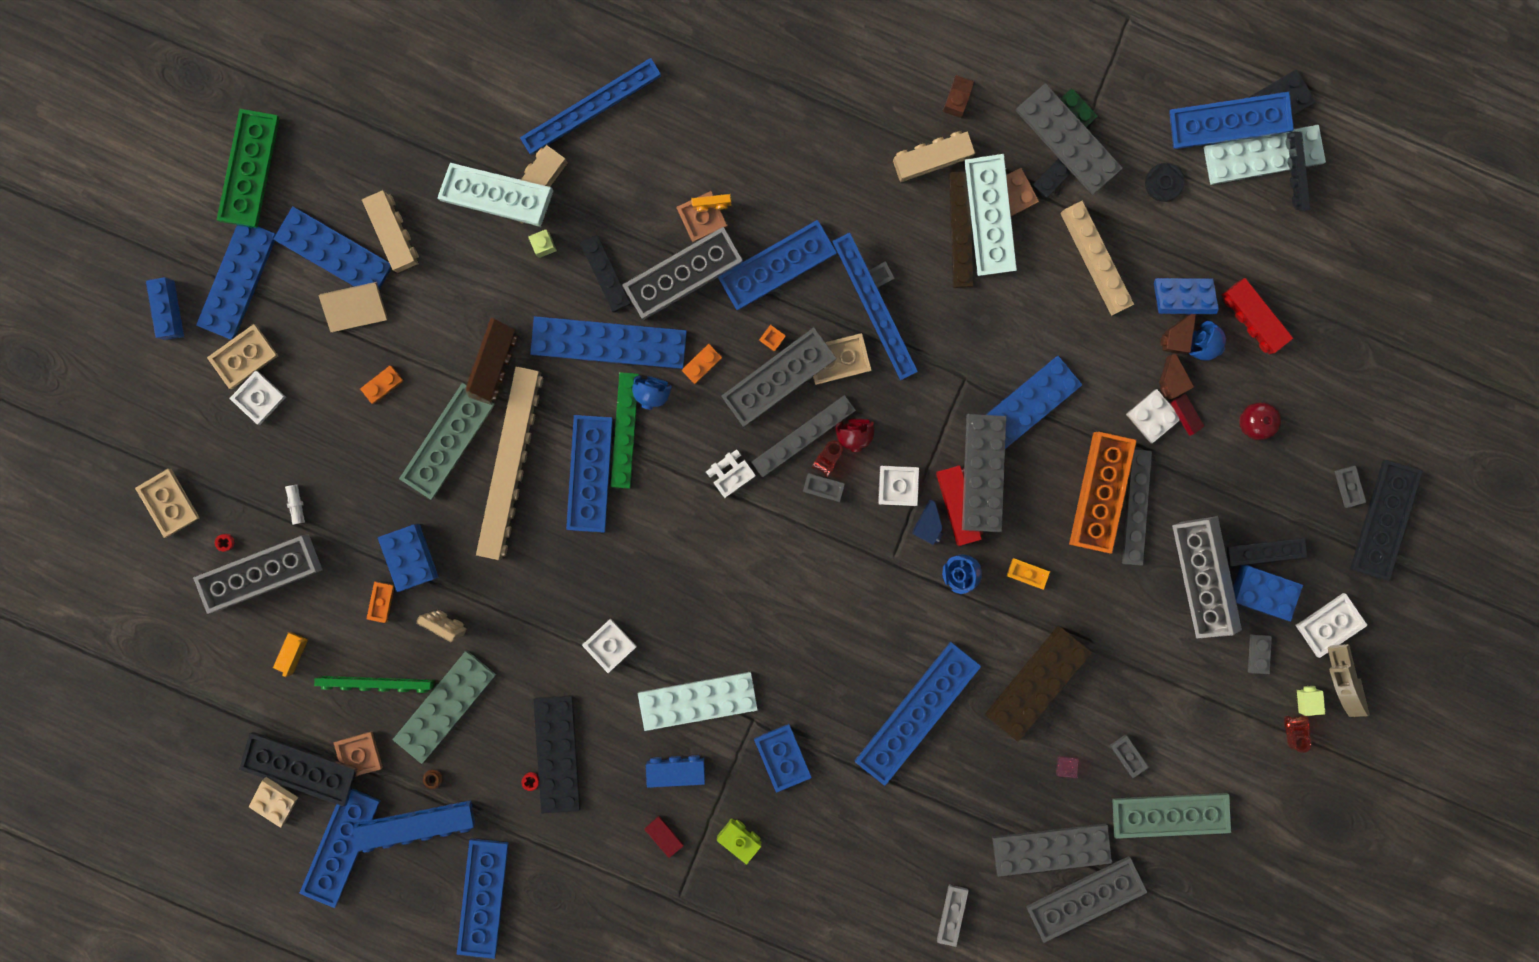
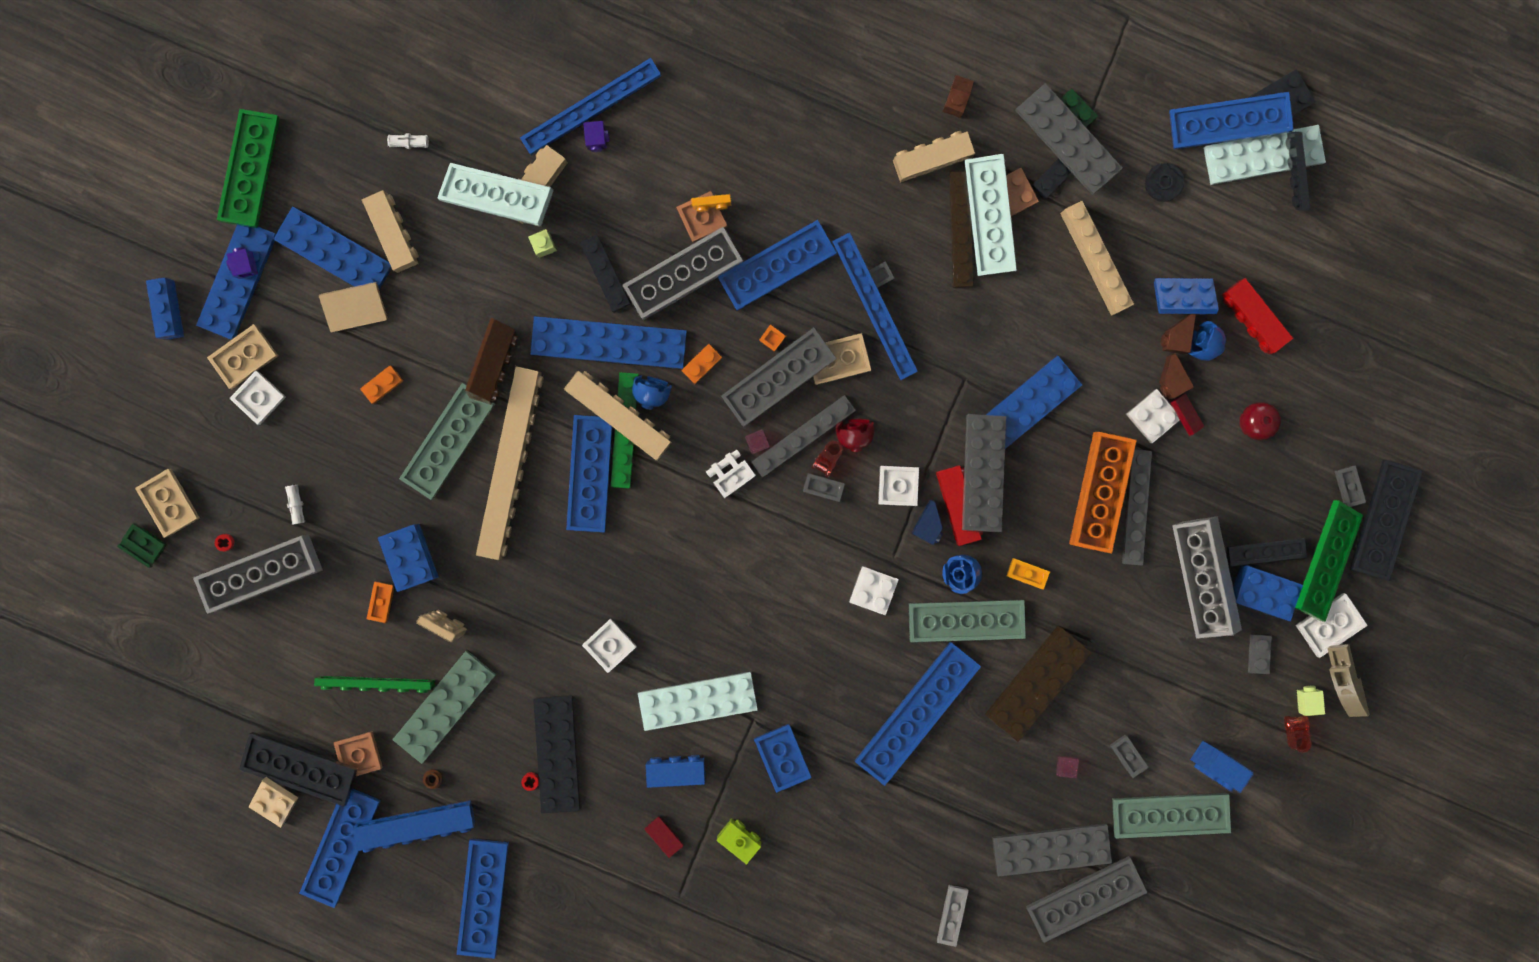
light orange panel [273,632,308,677] -> none
none -> dark green plate [117,523,167,568]
none -> dark purple brick [226,247,258,279]
none -> white pin [387,133,429,149]
none -> tan brick [564,371,672,461]
none -> dark purple brick [584,121,610,152]
none -> clear pink plate [745,429,770,454]
none -> white plate [849,566,899,615]
none -> sand green plate [909,600,1026,642]
none -> blue brick [1190,741,1253,793]
none -> green plate [1295,500,1363,622]

